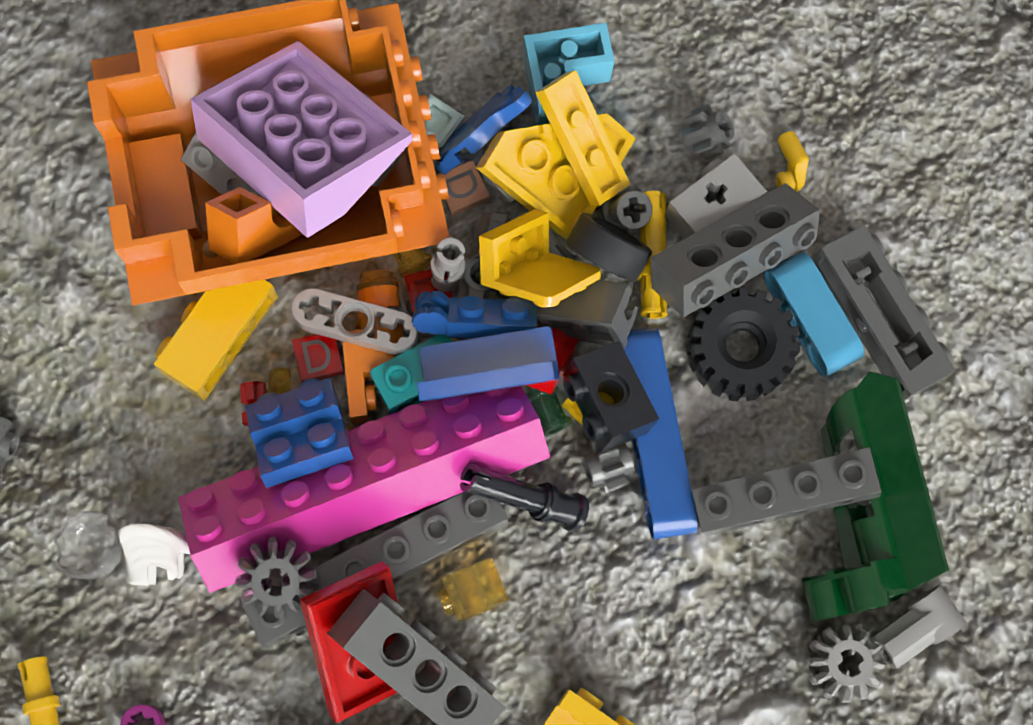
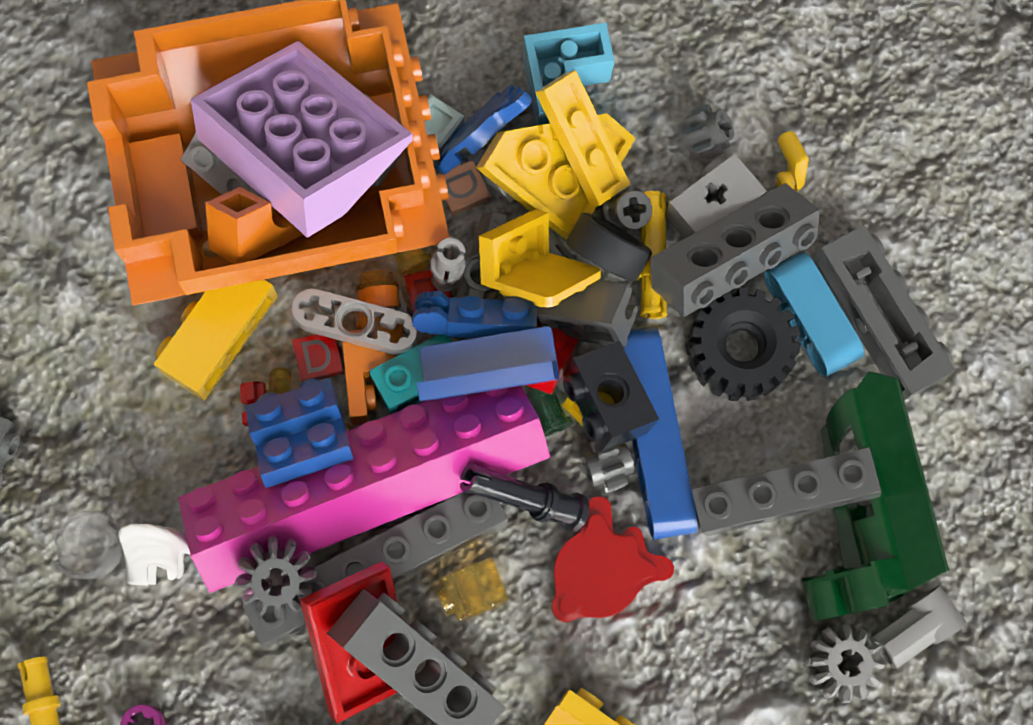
none -> red tile [551,496,674,623]

